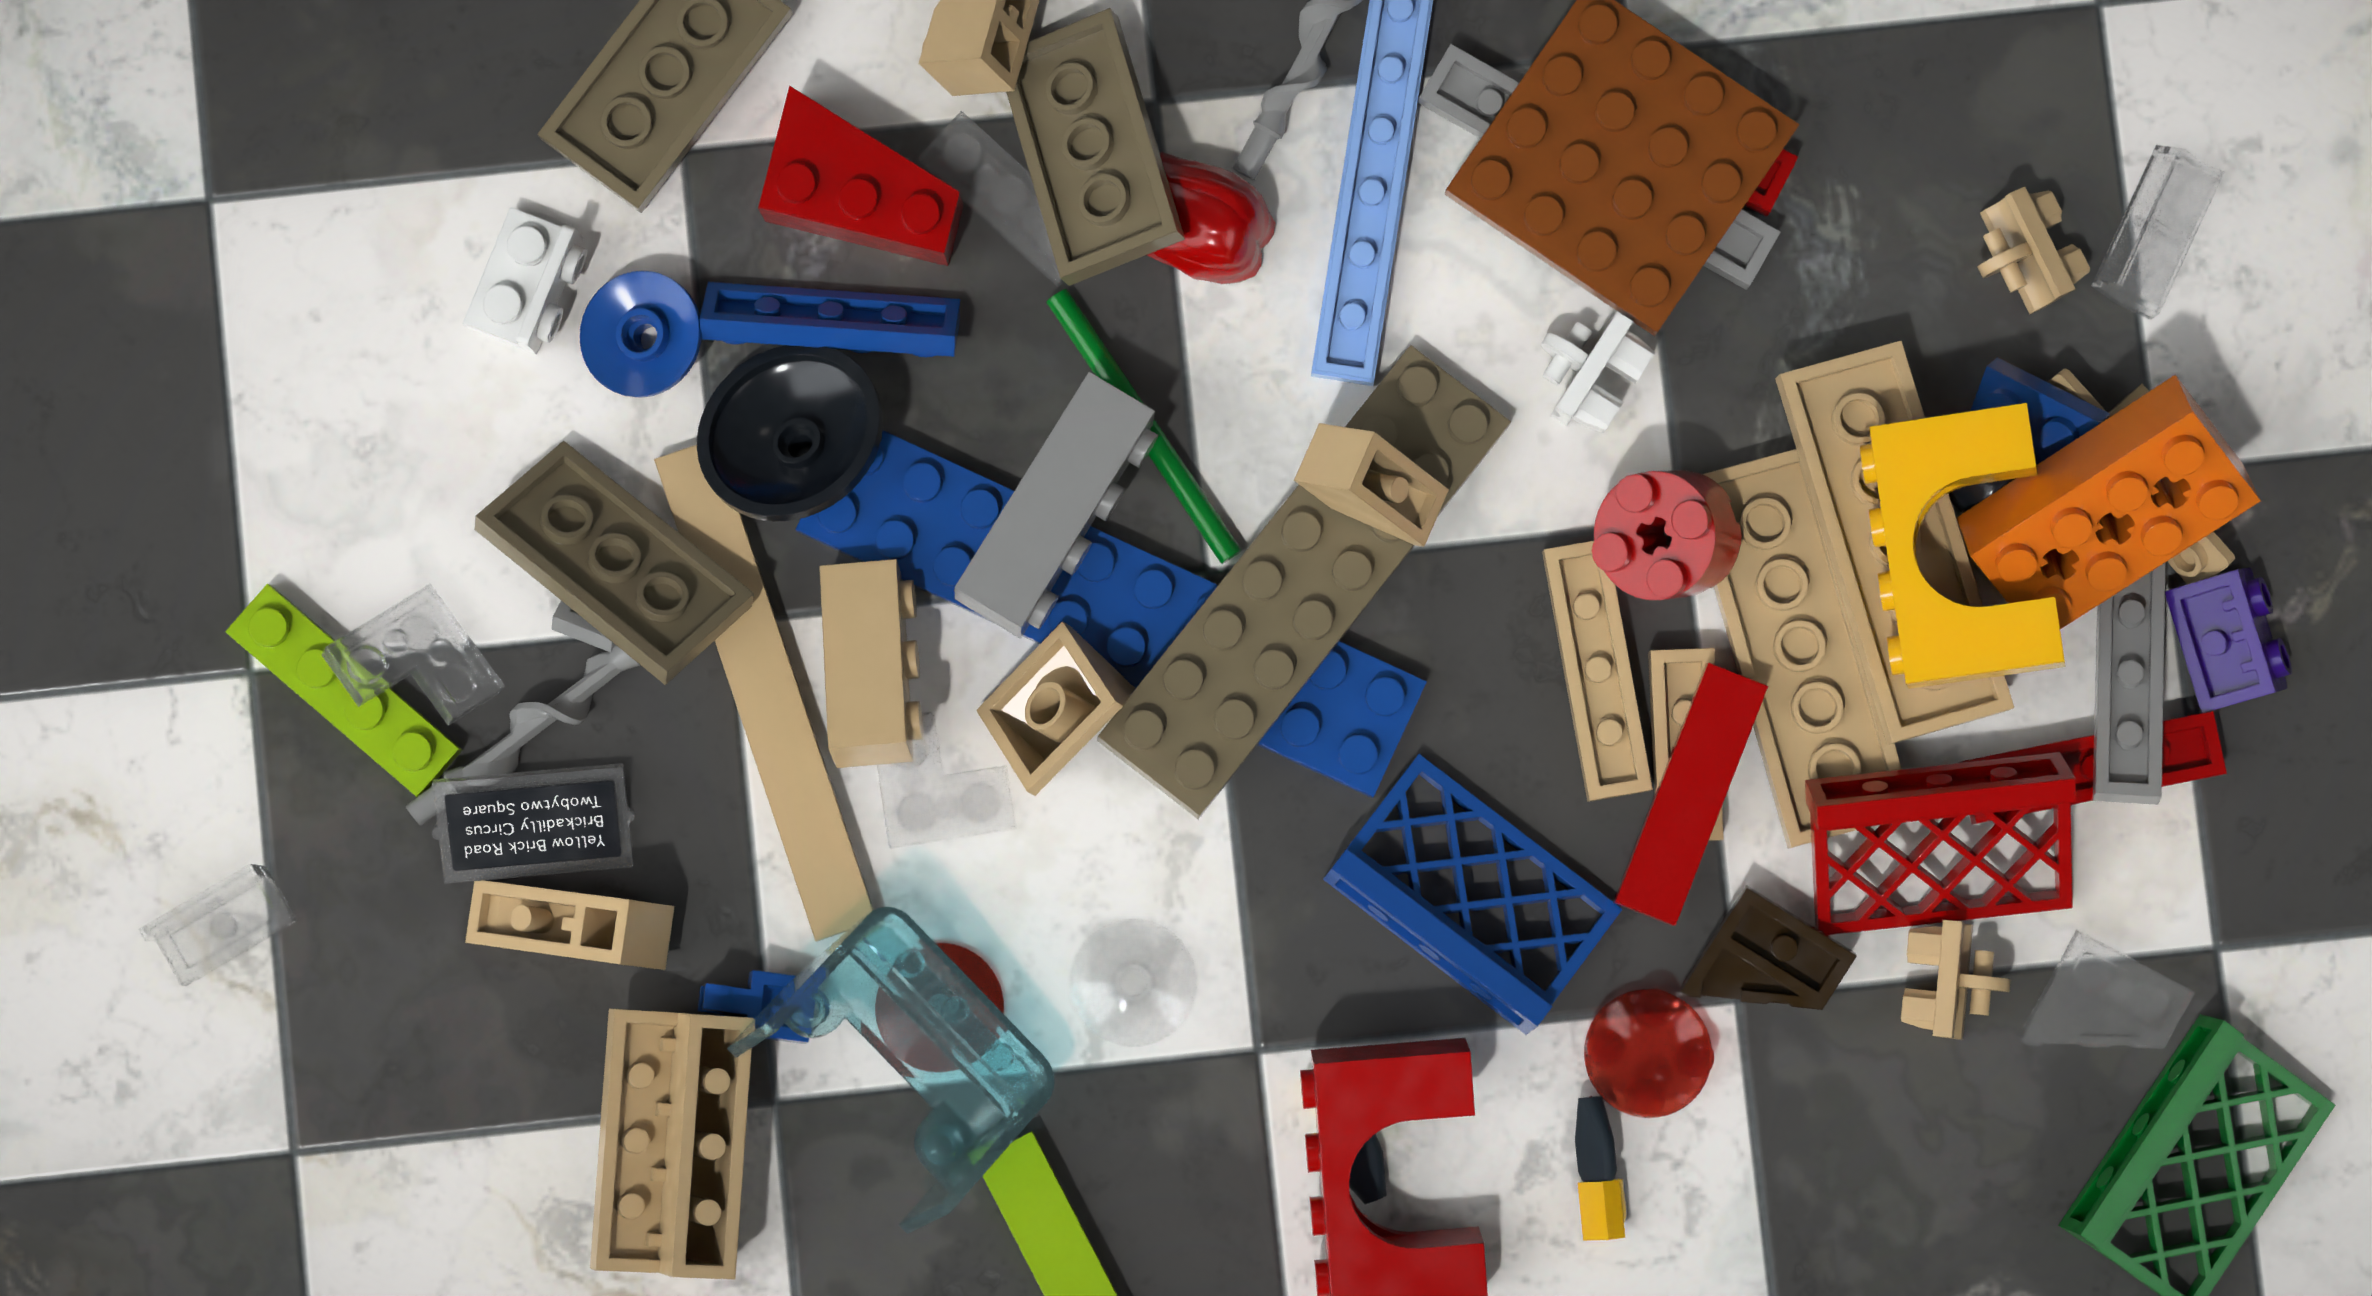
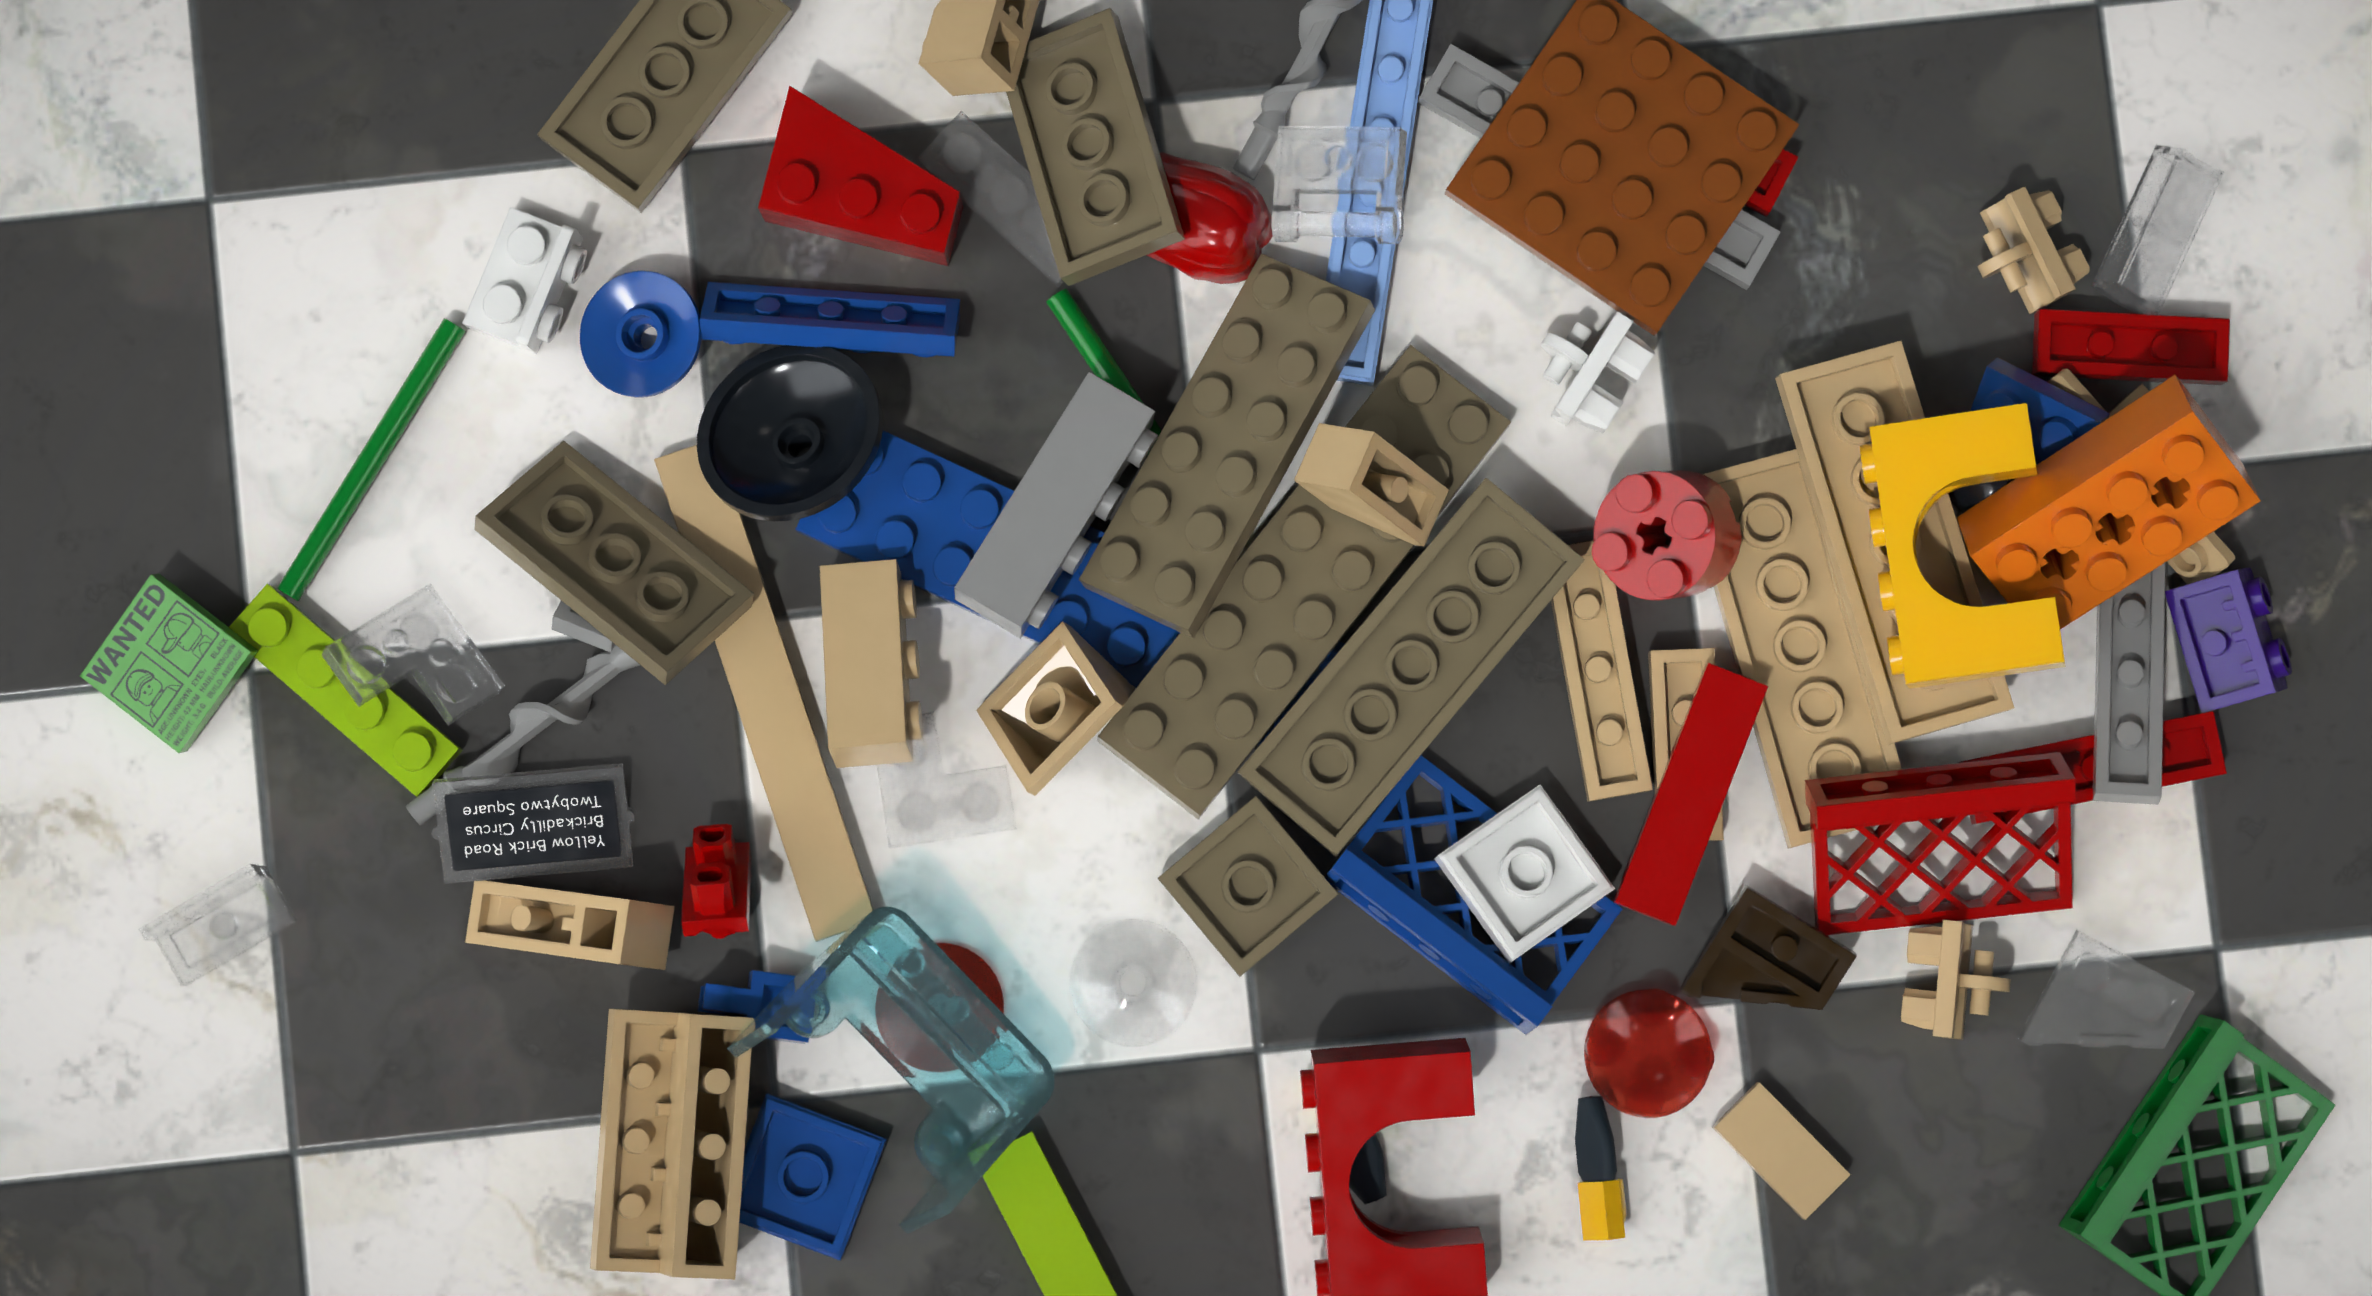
none -> bright green tile [80,573,258,753]
none -> green piece [277,318,466,601]
none -> red hips [681,823,752,939]
none -> blue tile [739,1094,888,1261]
none -> dark tan plate [1079,254,1375,639]
none -> dark tan plate [1158,796,1338,977]
none -> dark tan plate [1237,478,1585,856]
none -> clear plate [1271,126,1407,244]
none -> white tile [1435,784,1615,964]
none -> tan tile [1712,1082,1851,1220]
none -> red plate [2032,309,2230,385]

